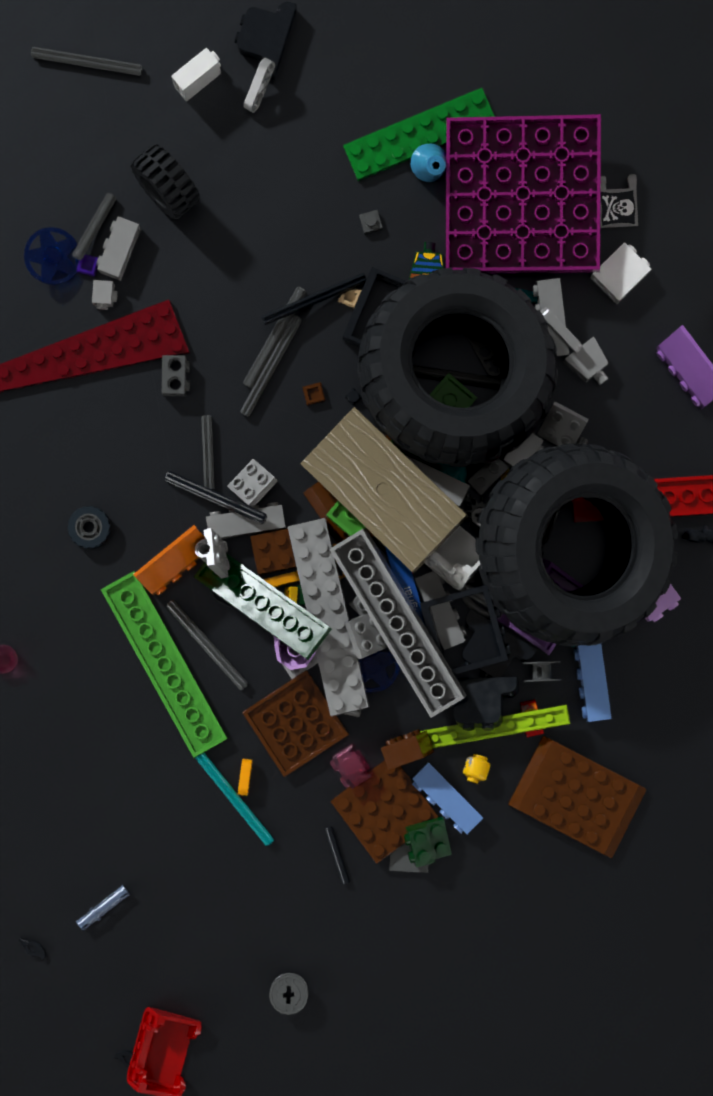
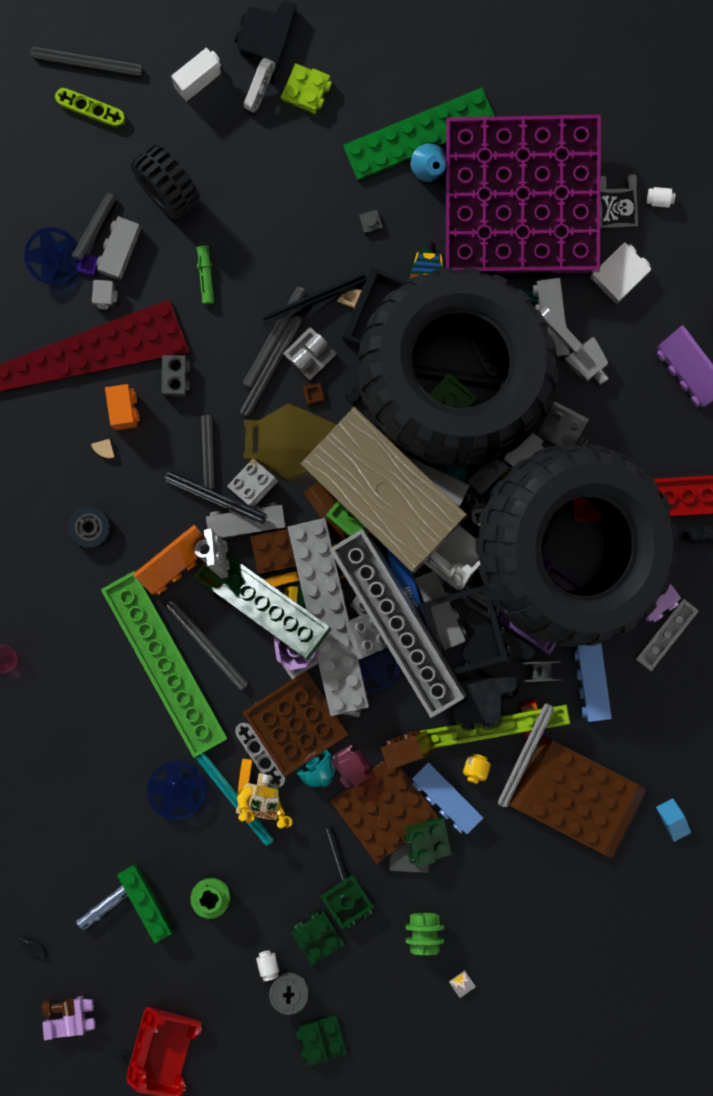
none -> lavender hips [42,996,96,1040]
none -> lime beam [55,88,125,128]
none -> tan tile [91,439,115,458]
none -> orange brick [105,384,140,430]
none -> green brick [117,863,174,944]
none -> clear blue wheel [147,761,206,820]
none -> bright green piece [190,878,230,919]
none -> bright green pin [196,246,214,304]
none -> light grey beam [235,723,285,788]
none -> torso [236,773,292,829]
none -> clear yellow windscreen [243,403,337,480]
none -> white brick [256,950,279,981]
none -> lime plate [281,63,332,114]
none -> light grey plate [283,327,337,381]
none -> dark green plate [291,910,345,965]
none -> dark green plate [296,1014,347,1066]
none -> teal cylinder [297,750,336,787]
none -> dark green plate [320,874,374,929]
none -> bright green piece [406,913,444,955]
none -> tile [449,970,476,998]
none -> light grey axle [498,704,554,807]
none -> light grey plate [636,599,699,671]
none -> white brick [647,187,675,208]
none -> dark azure slope [656,798,691,842]

